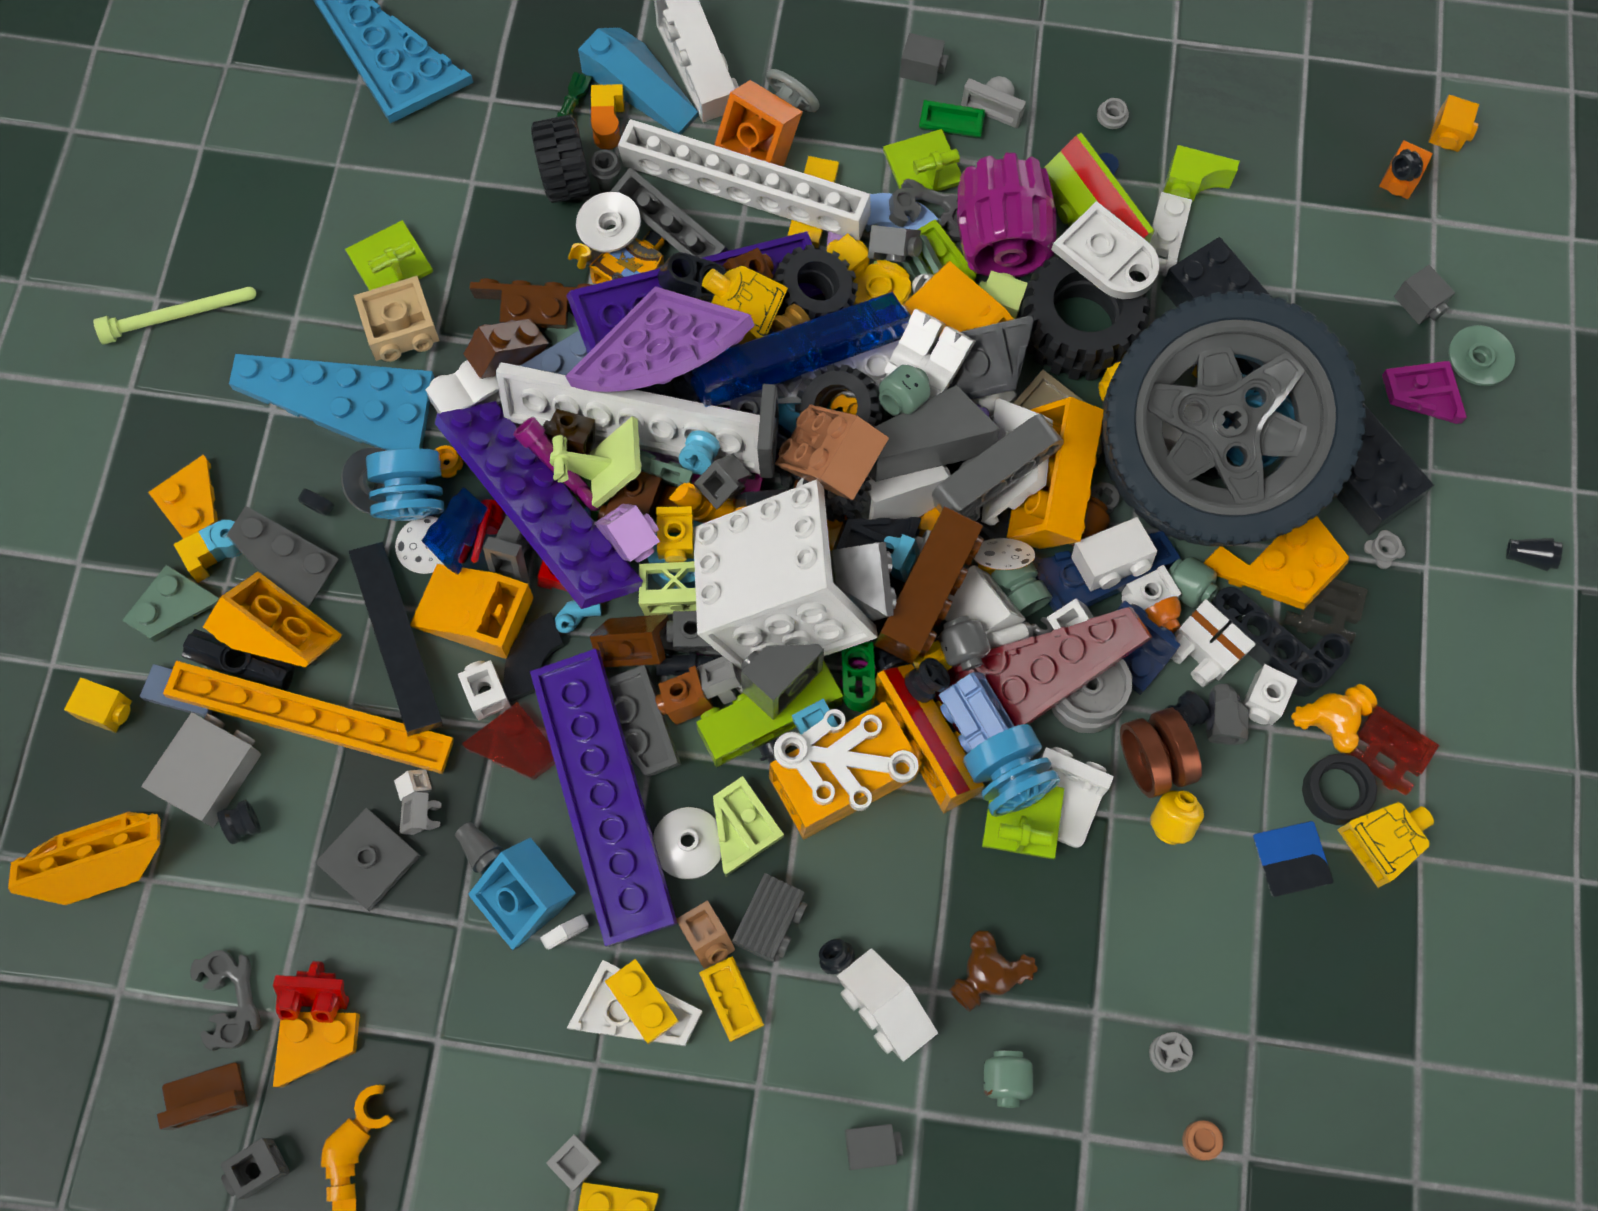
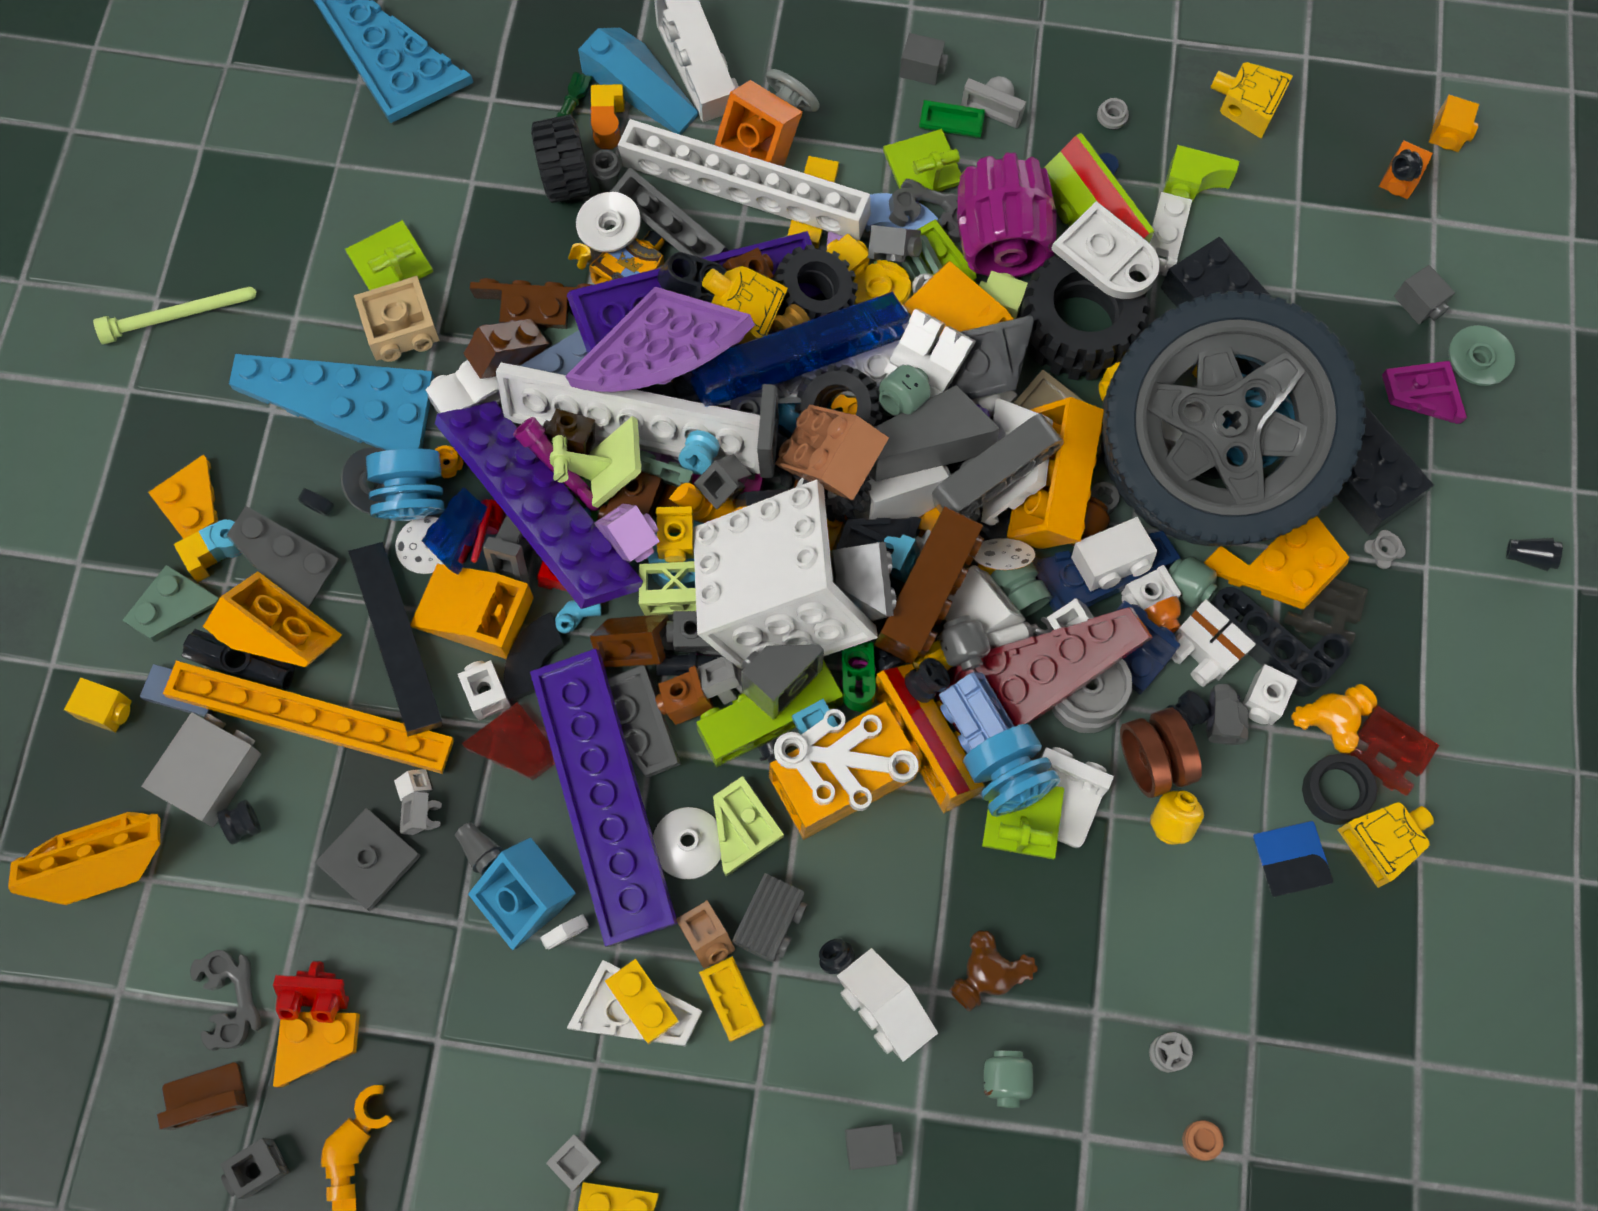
none -> yellow torso [1210,62,1293,138]

